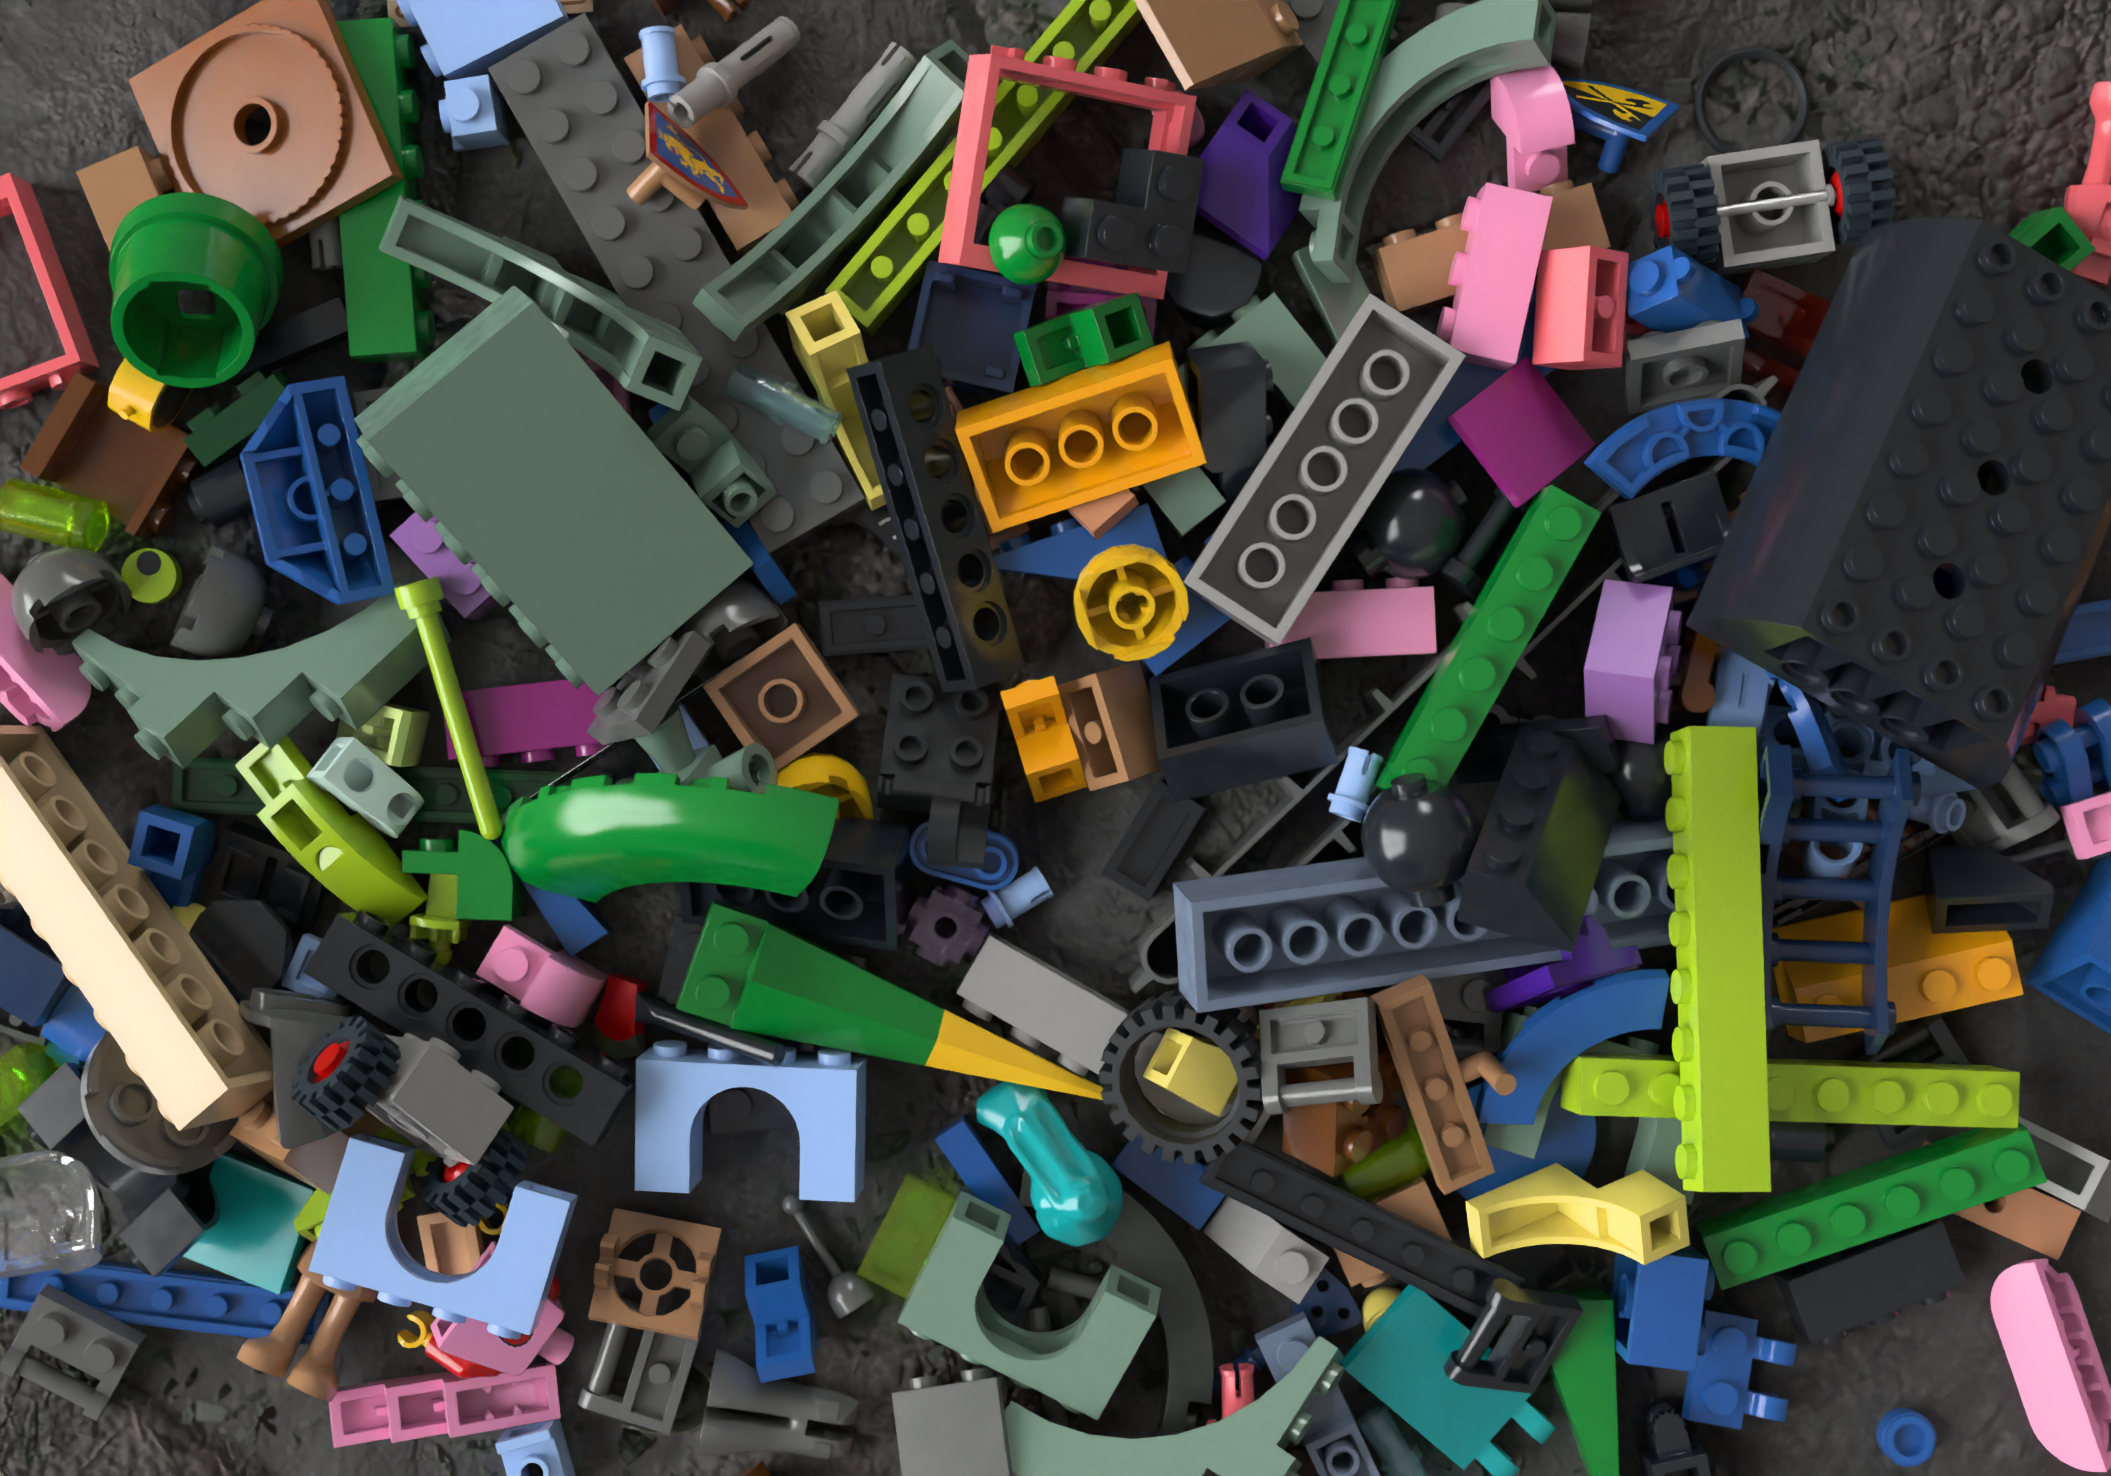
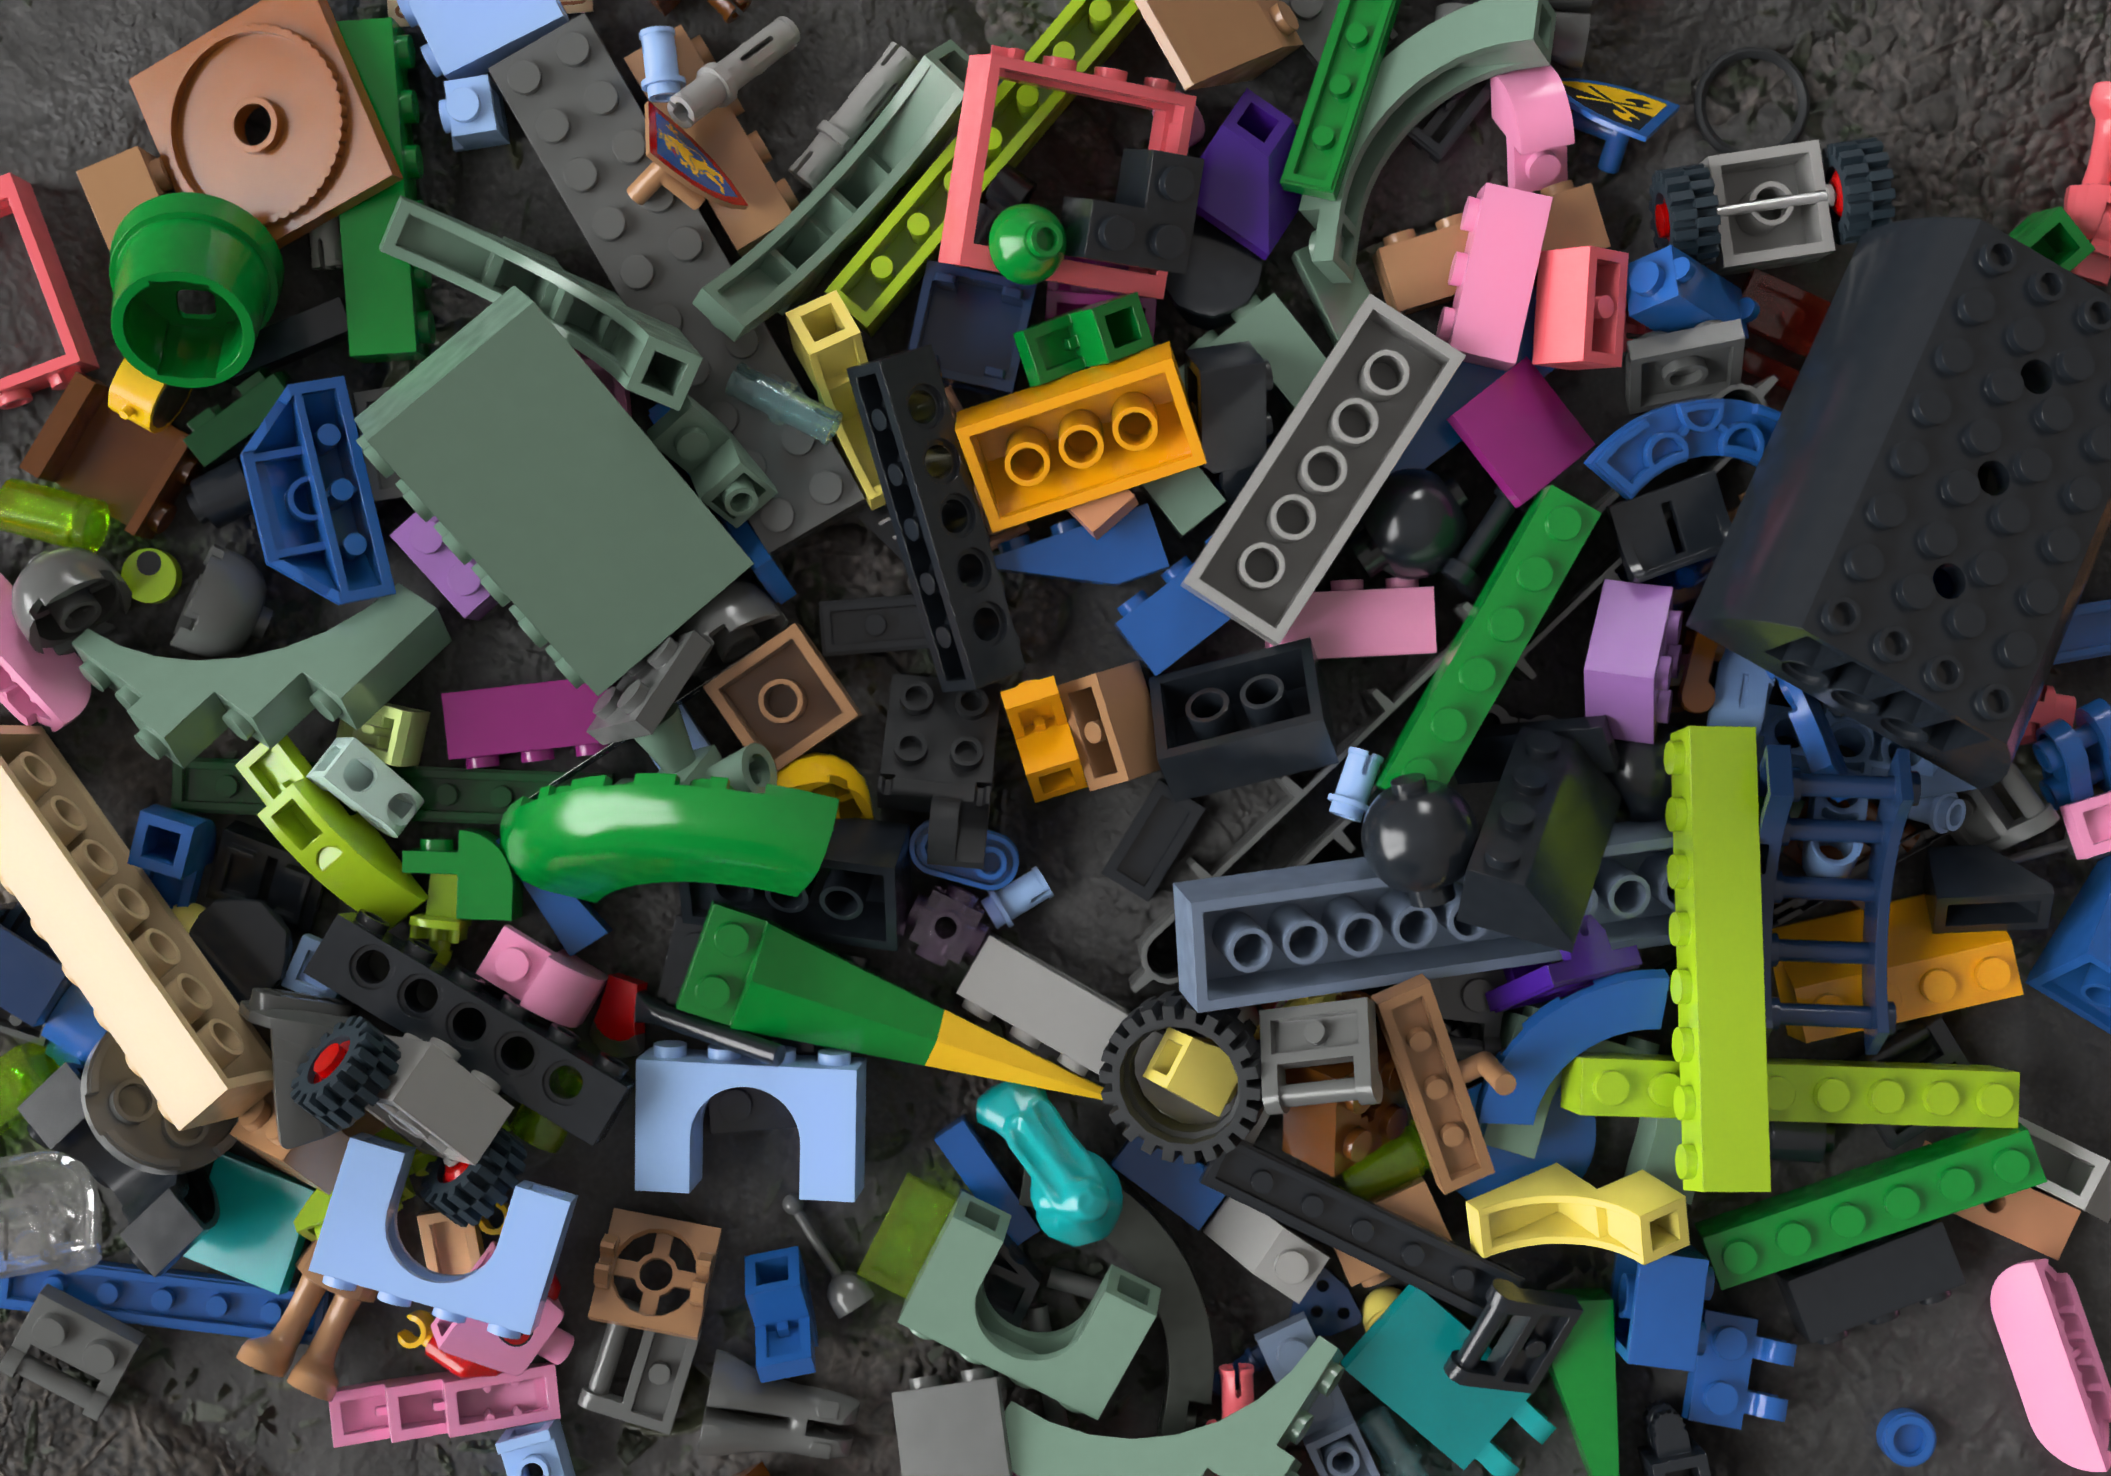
lime piece [394,576,503,840] -> none
yellow cylinder [1074,544,1189,662] -> none

